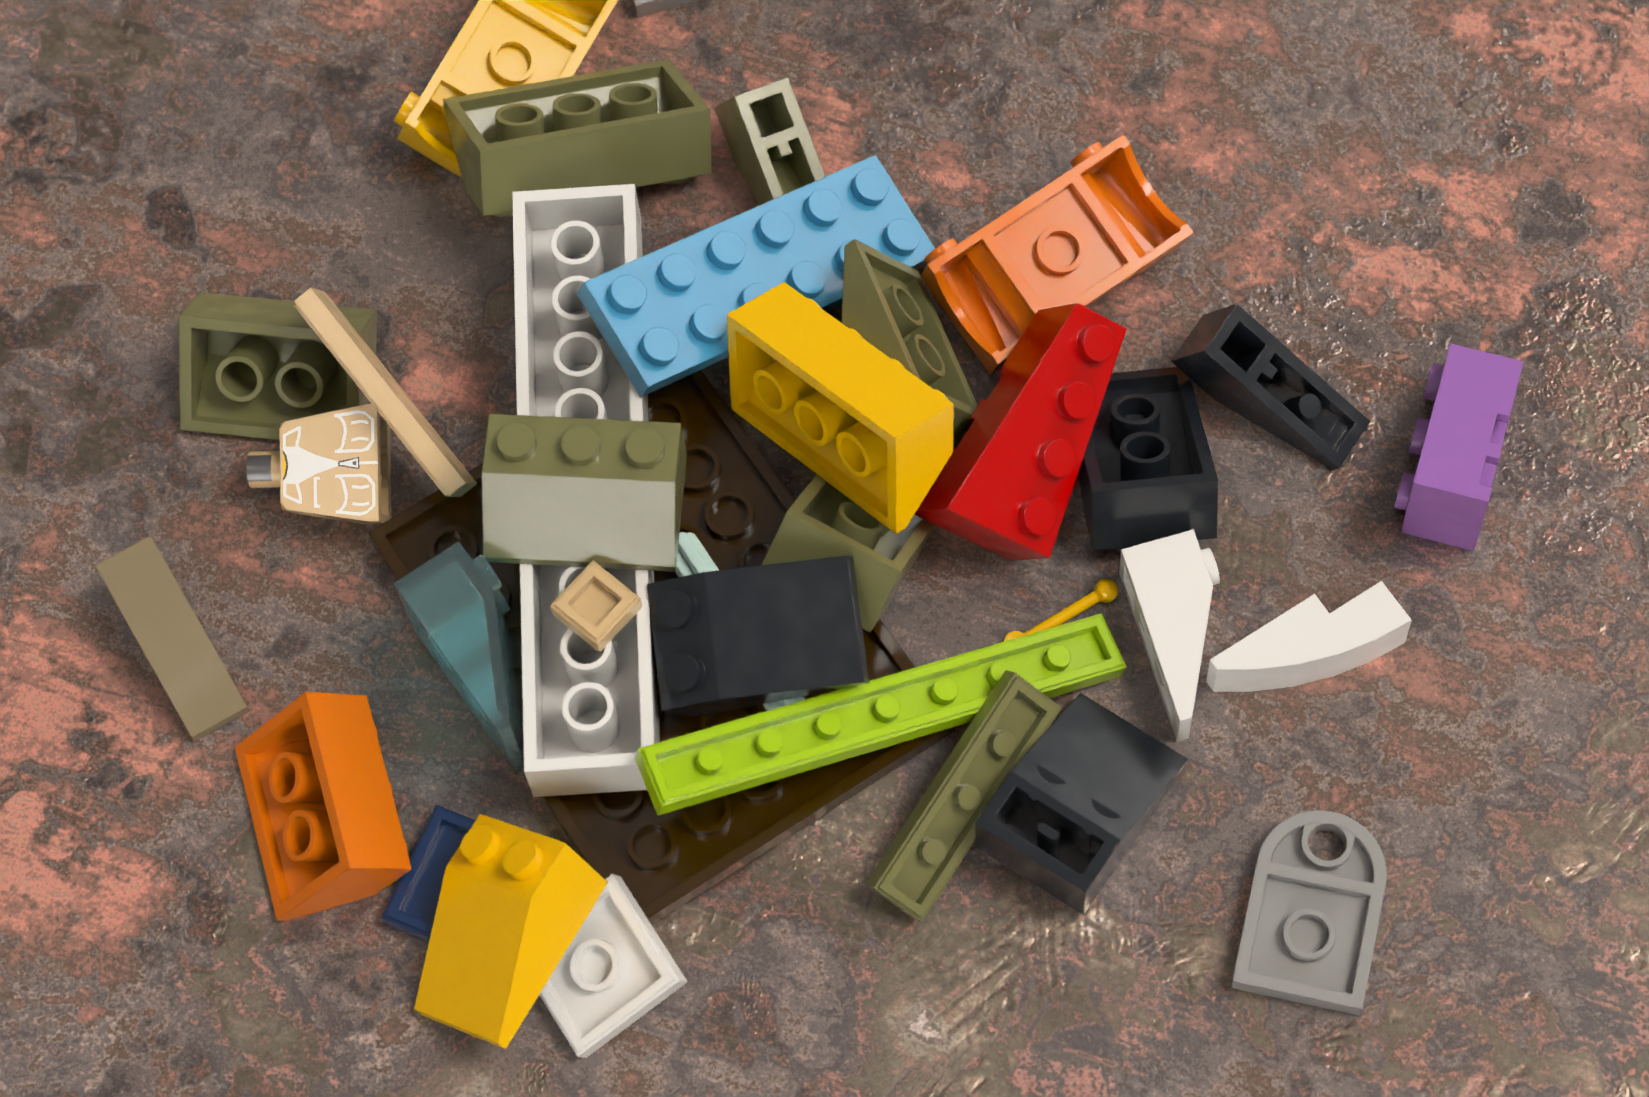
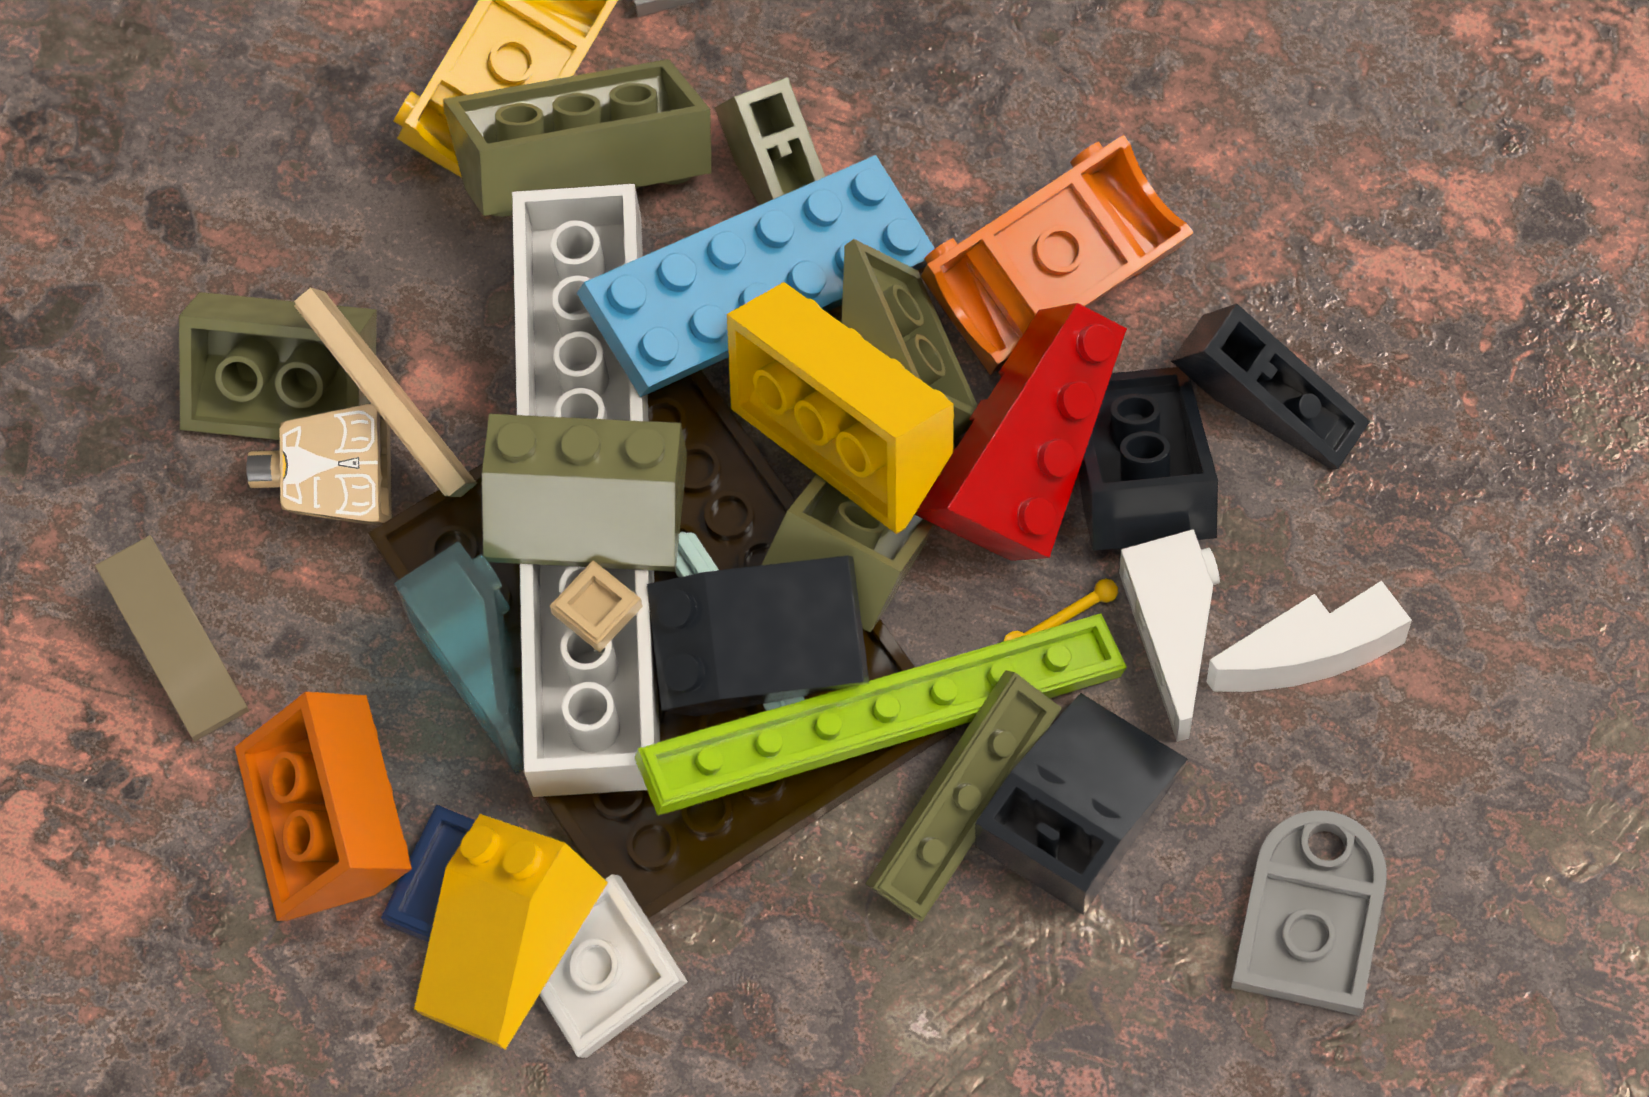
medium lavender wedge [1394,343,1524,551] -> none

